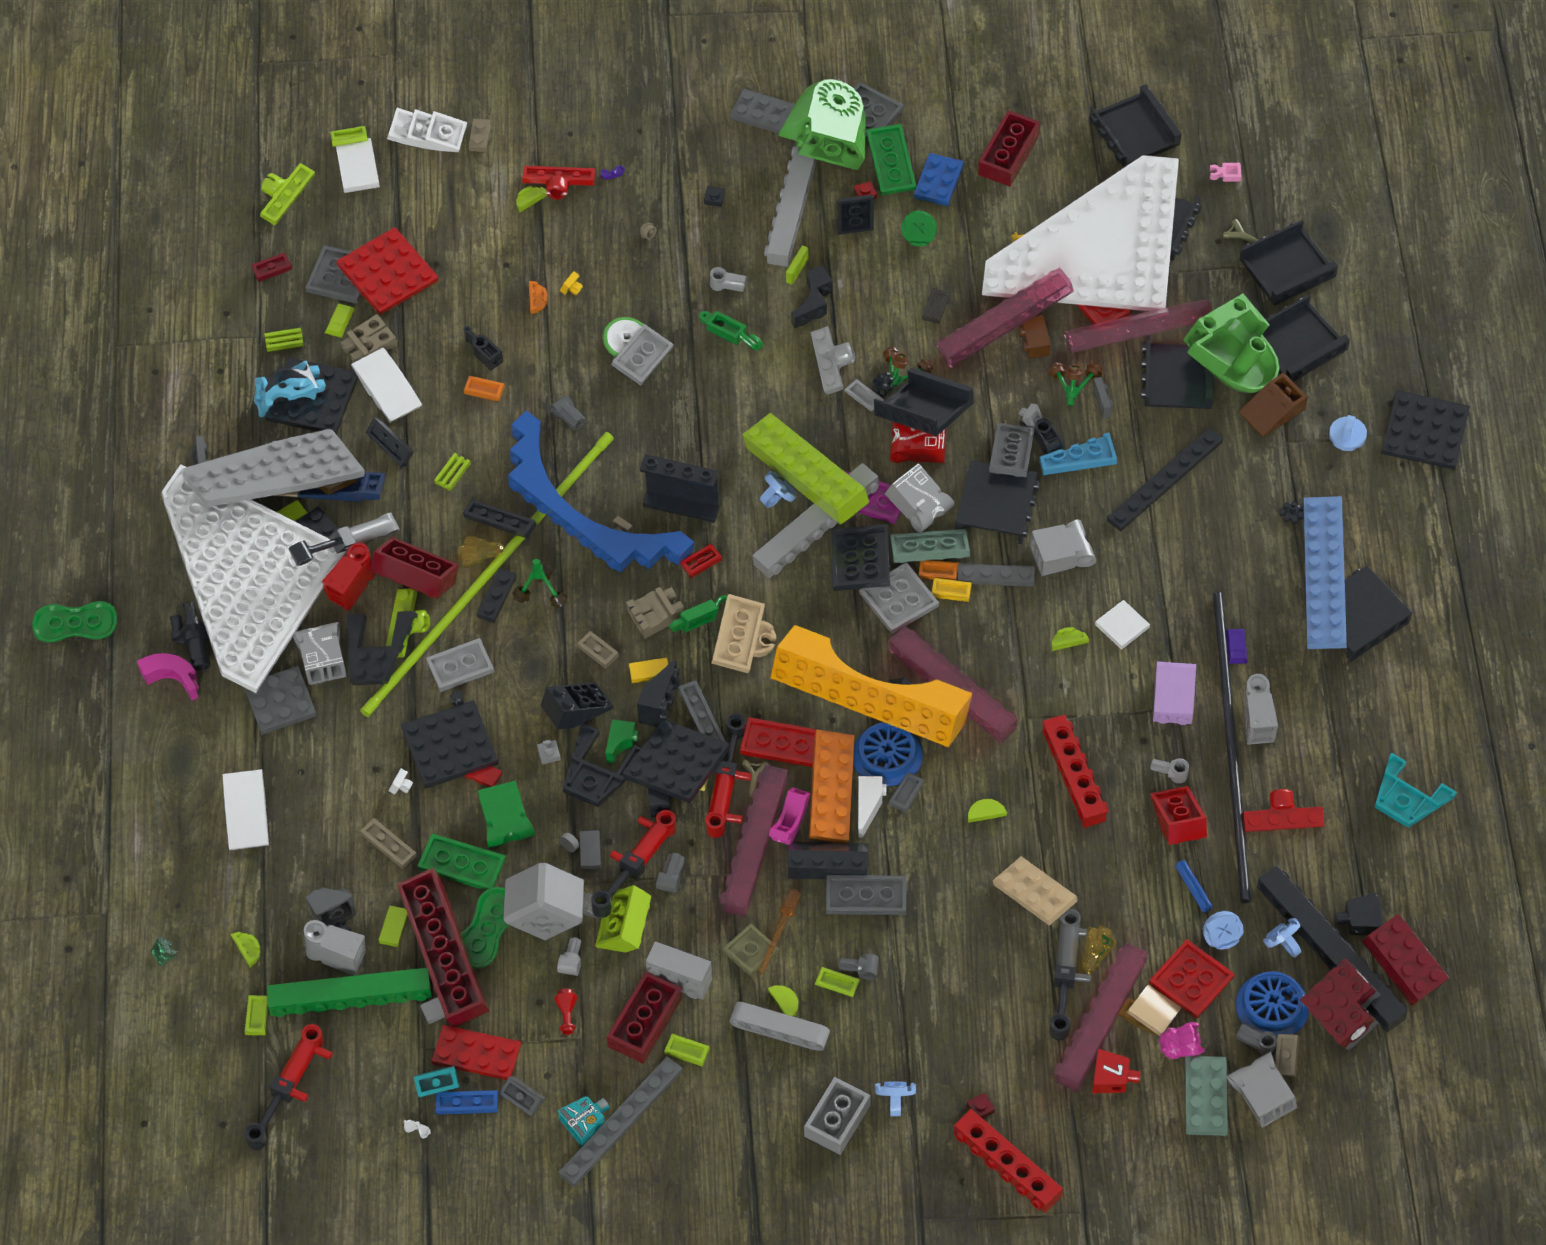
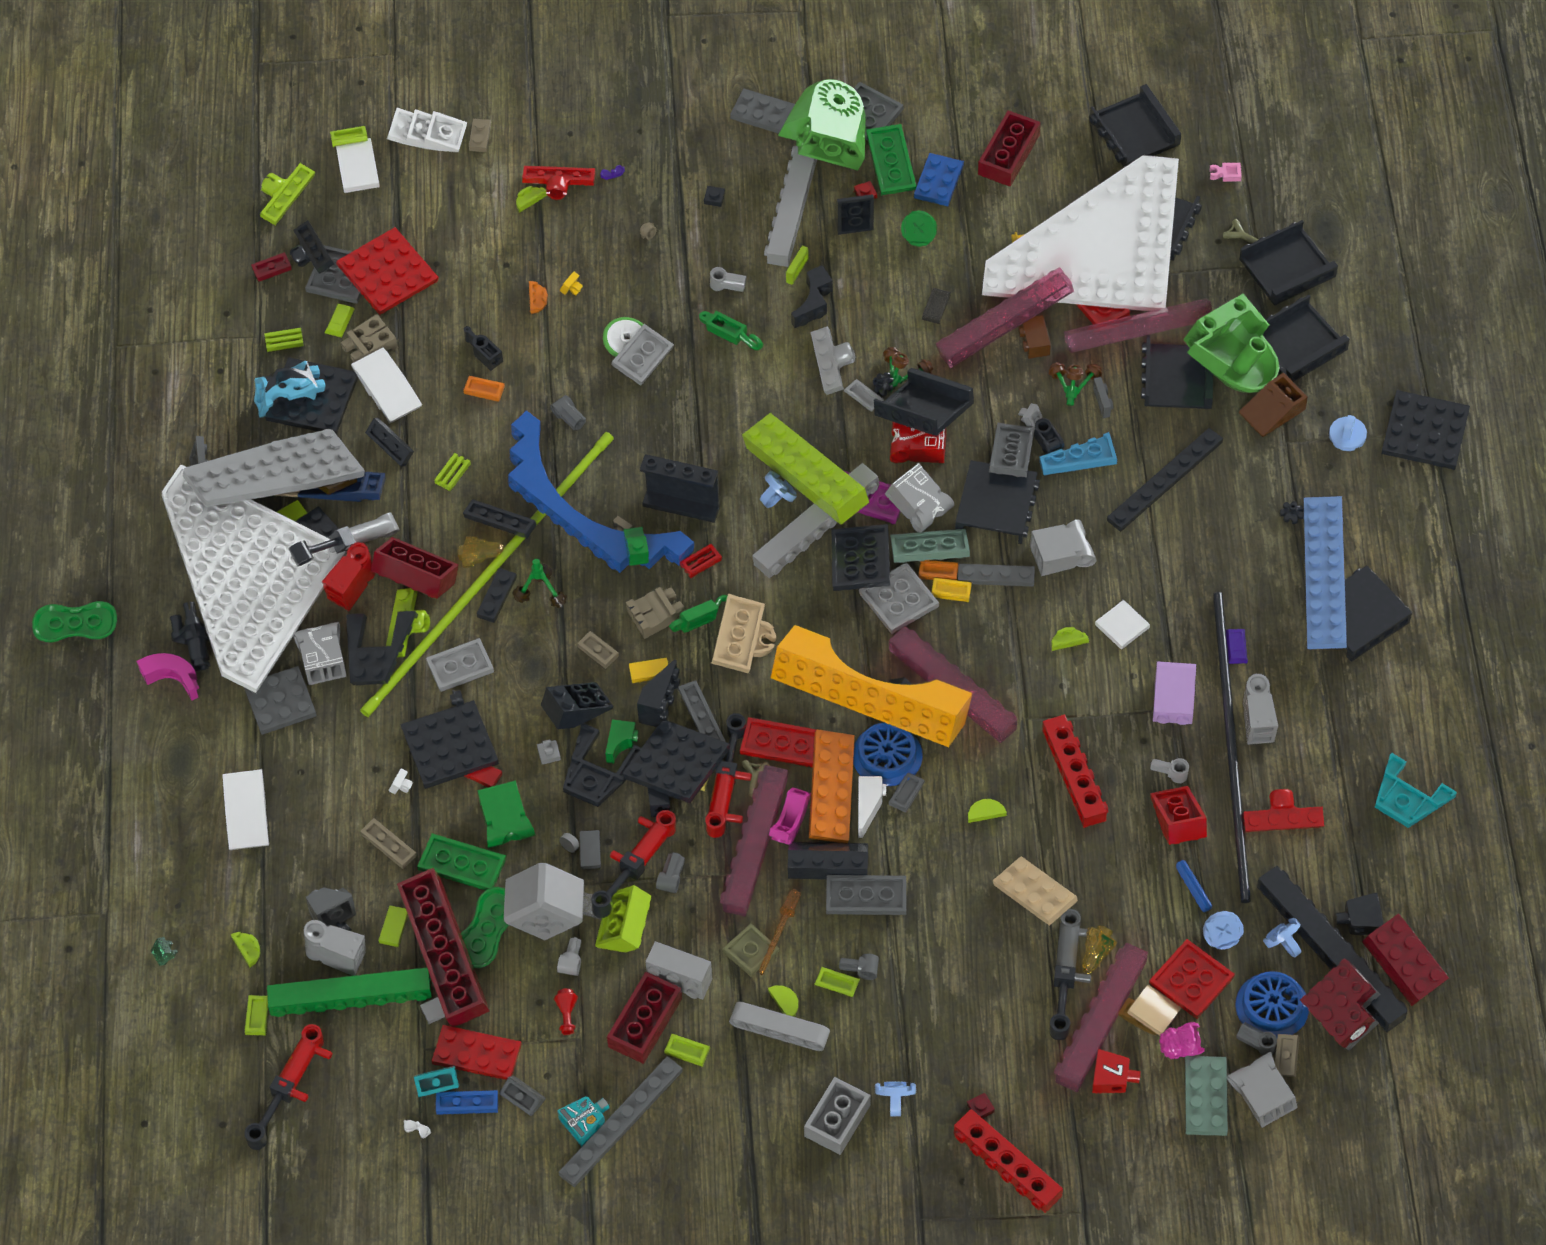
none -> black plate [289,220,334,274]
none -> green arch [624,527,649,566]

